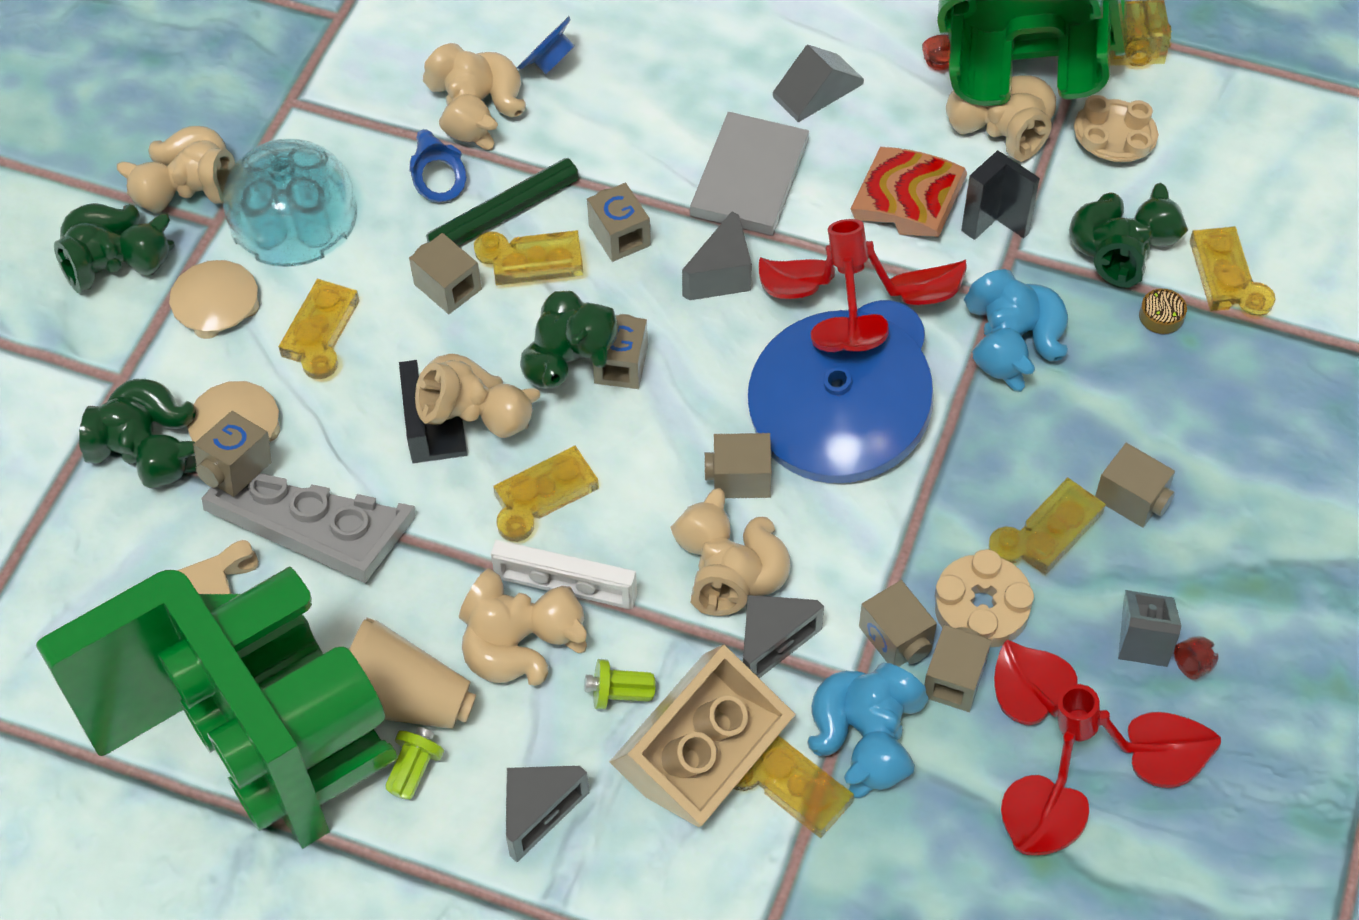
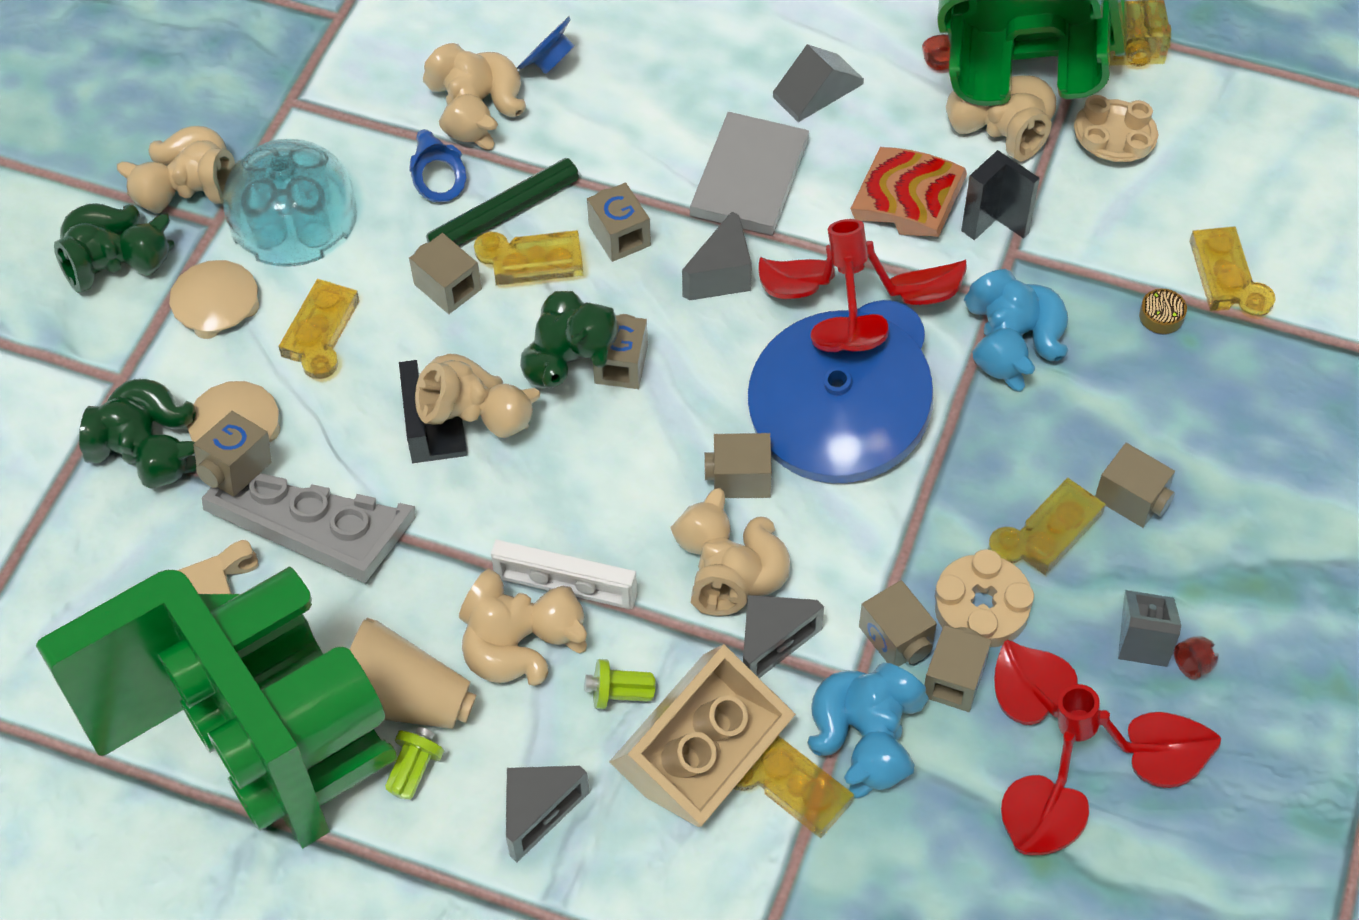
clear yellow hinge [493,445,599,542] -> none
dark green animal [1069,182,1188,288] -> none

